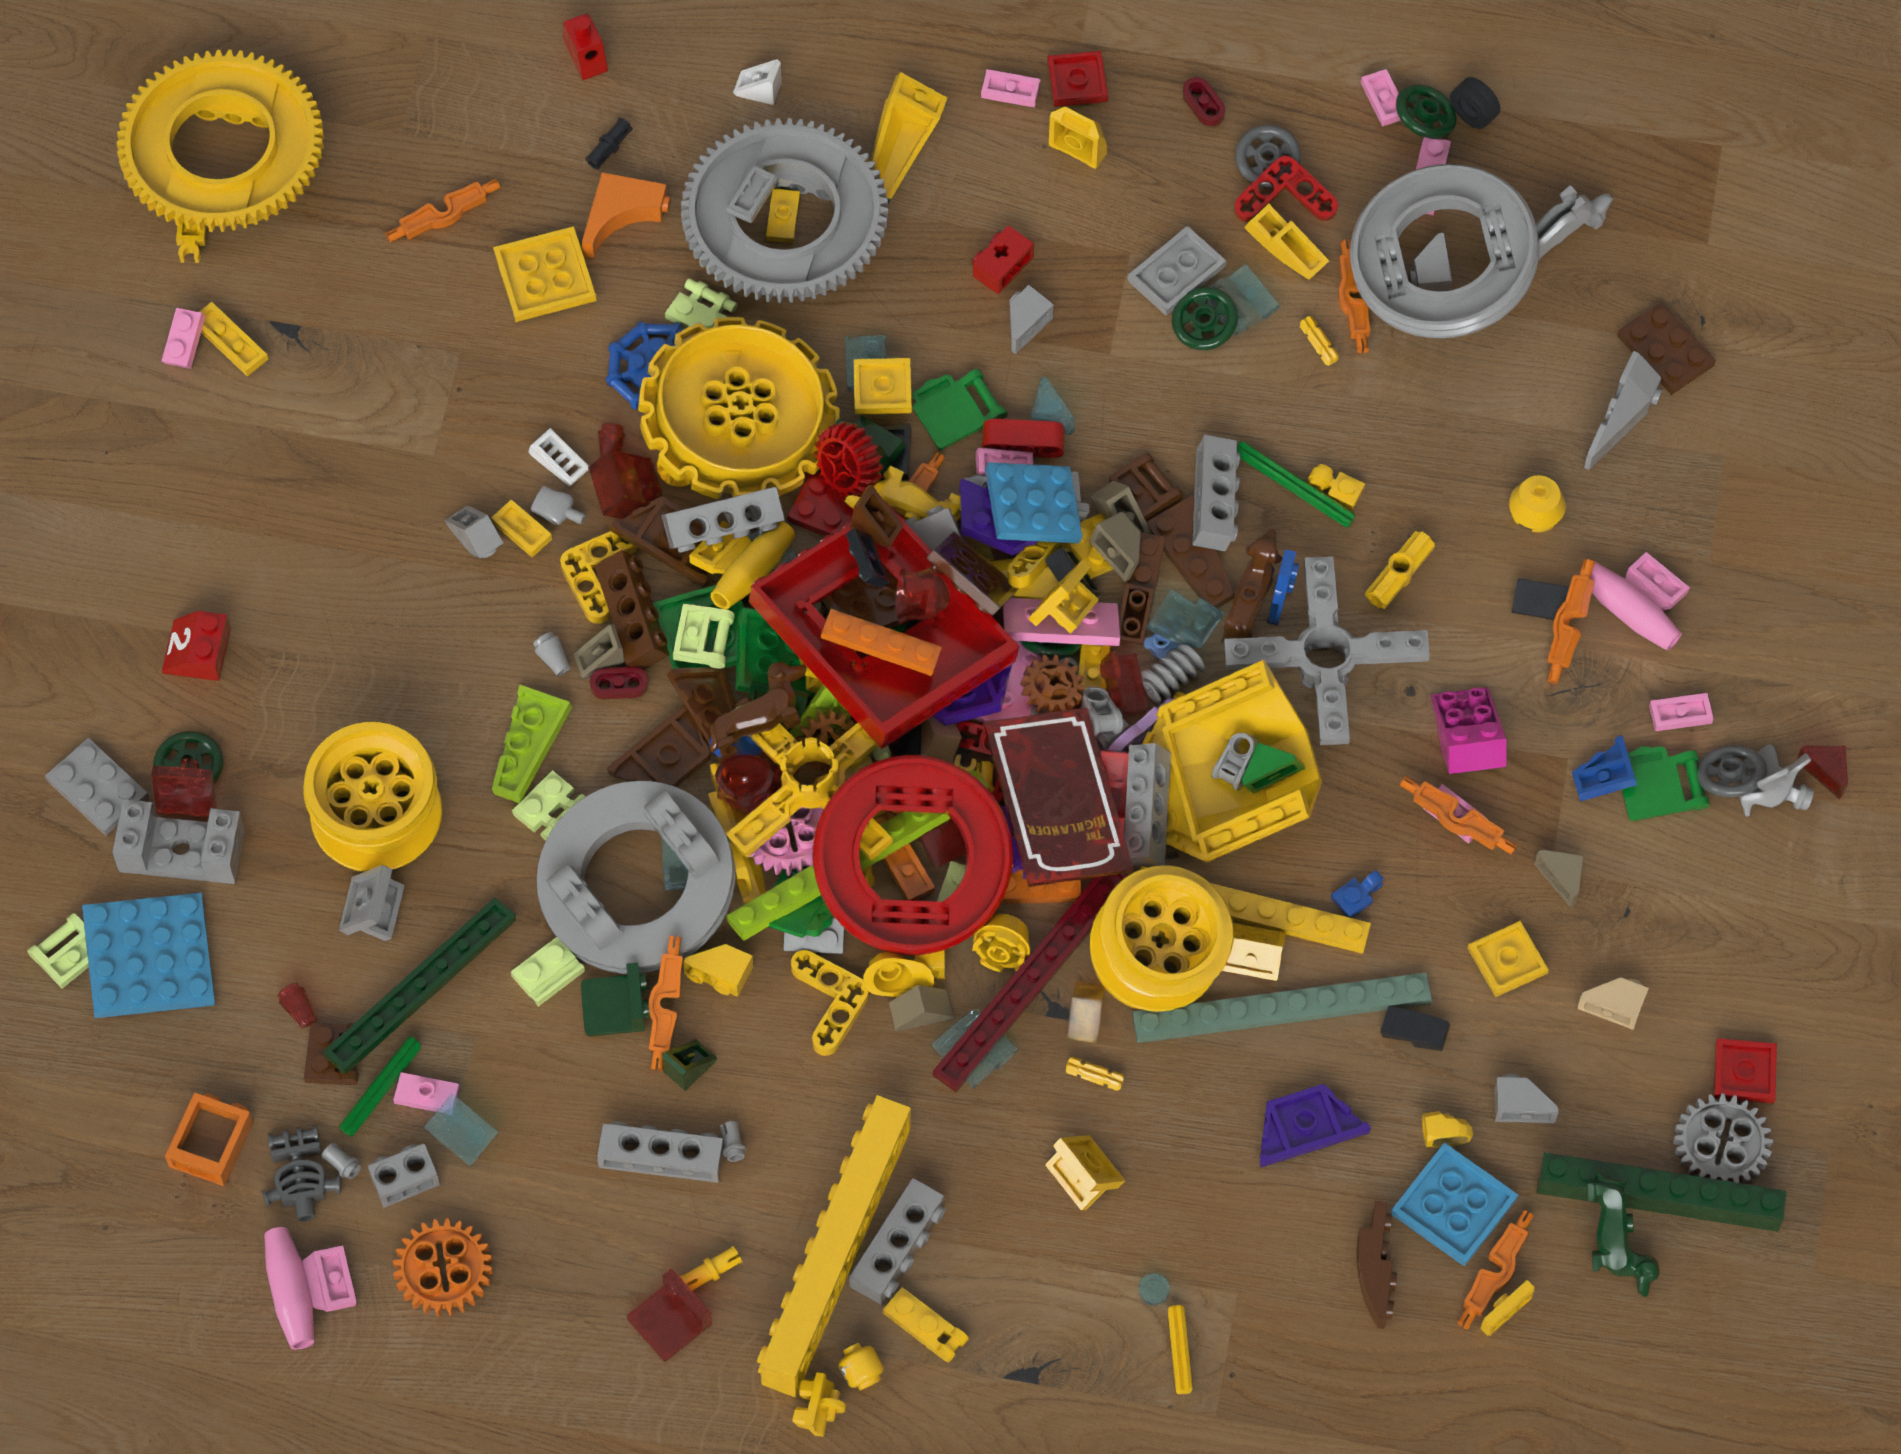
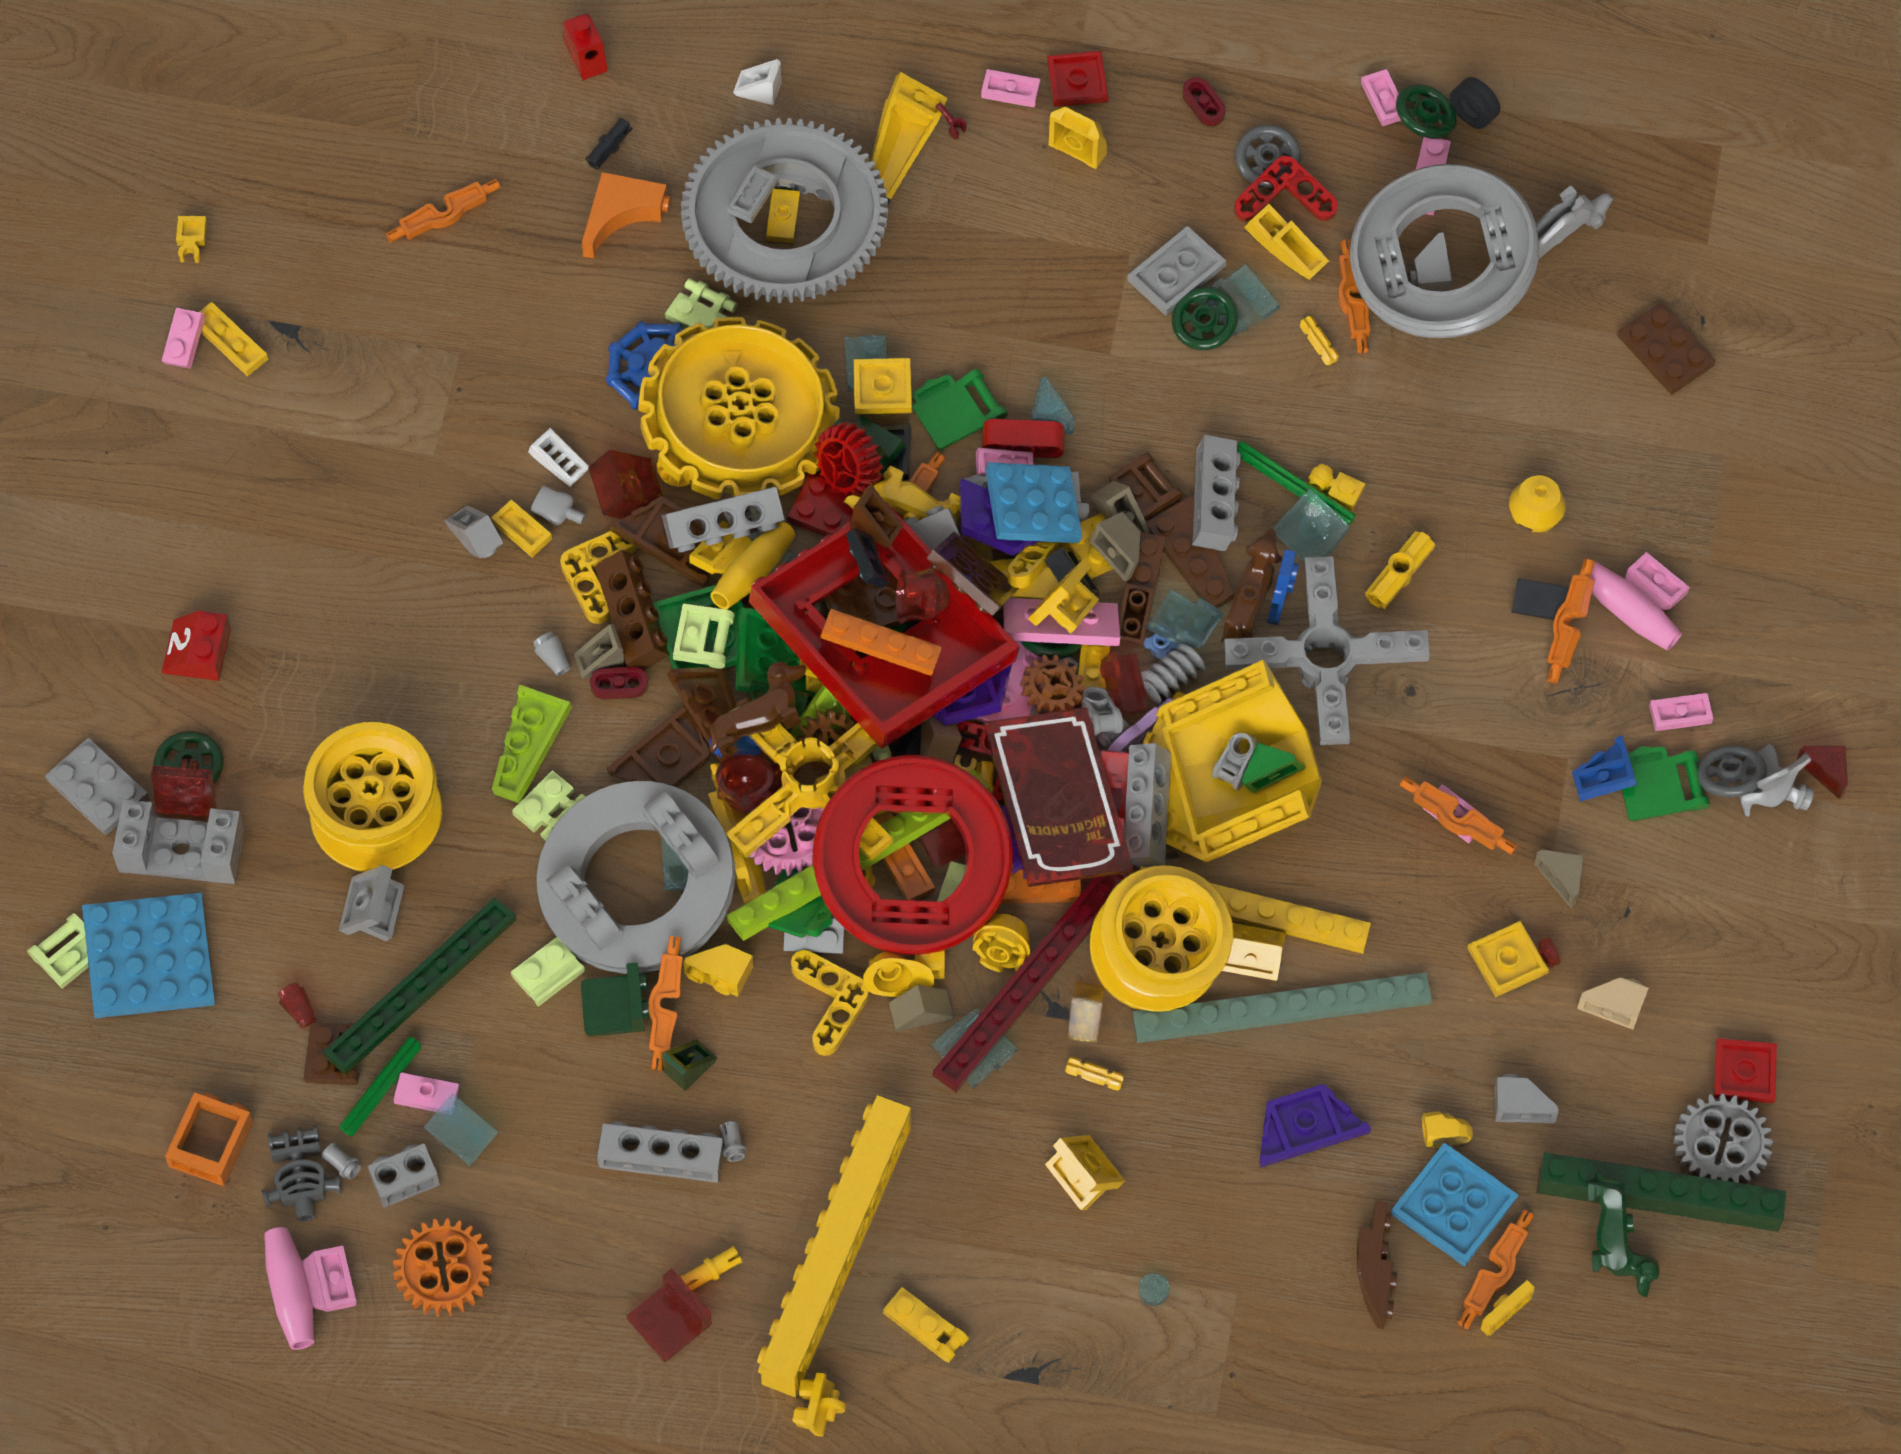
yellow piece [117,49,324,232] -> none
yellow plate [493,226,597,322] -> none
clear red cone [598,423,626,467] -> none
yellow head [838,1342,884,1391] -> none
light grey brick [849,1178,946,1305] -> none
red brick [972,225,1034,295] -> none
light grey slope [1009,285,1054,354] -> none
yellow axle [1168,1305,1193,1395] -> none
blue plate [1331,870,1384,918] -> none
black slope [1380,1006,1450,1051] -> none
dark pink slope [1431,687,1506,774] -> none
light grey wedge [1584,351,1663,470] -> none
none -> dark red hand [935,102,966,139]
none -> clear light blue slope [1272,488,1350,562]
none -> clear red tile [1538,937,1561,968]

